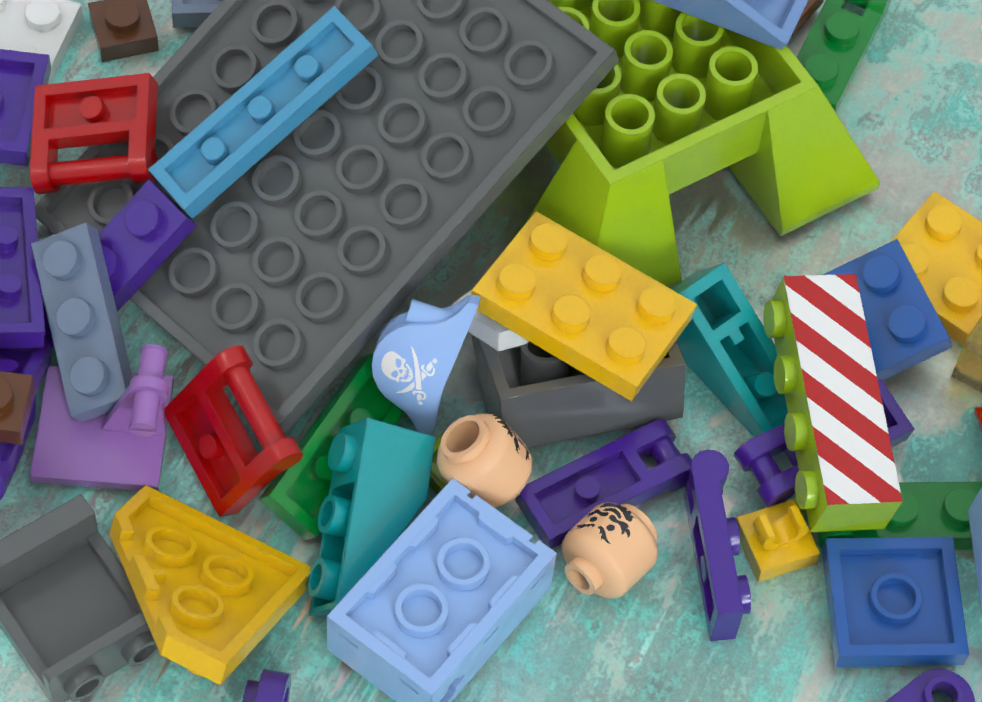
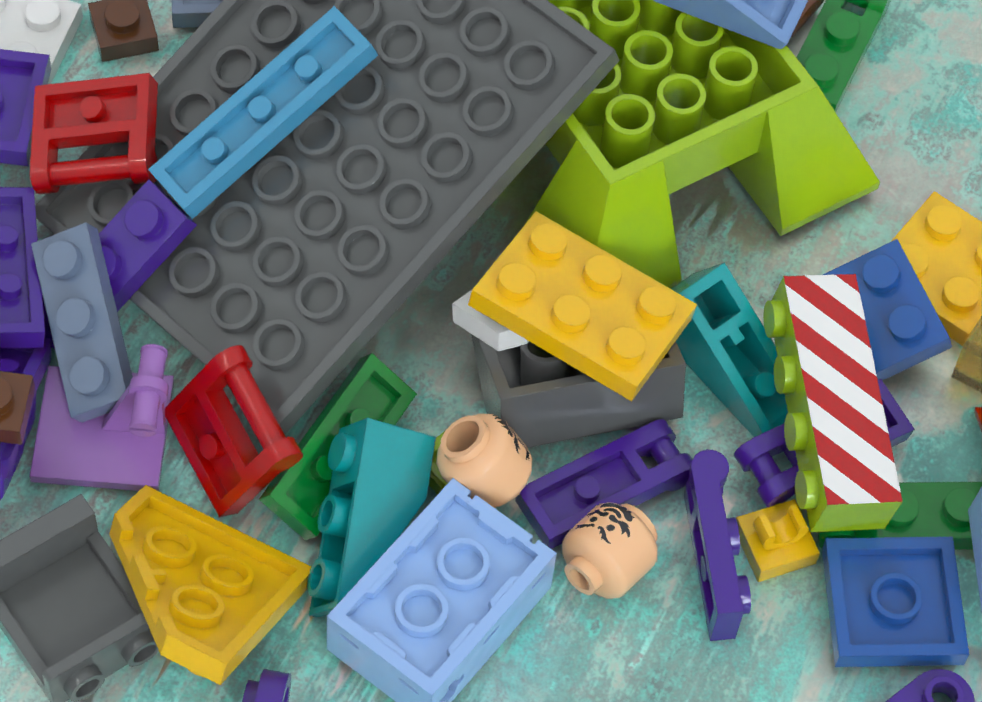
light blue hat [372,295,481,436] -> none

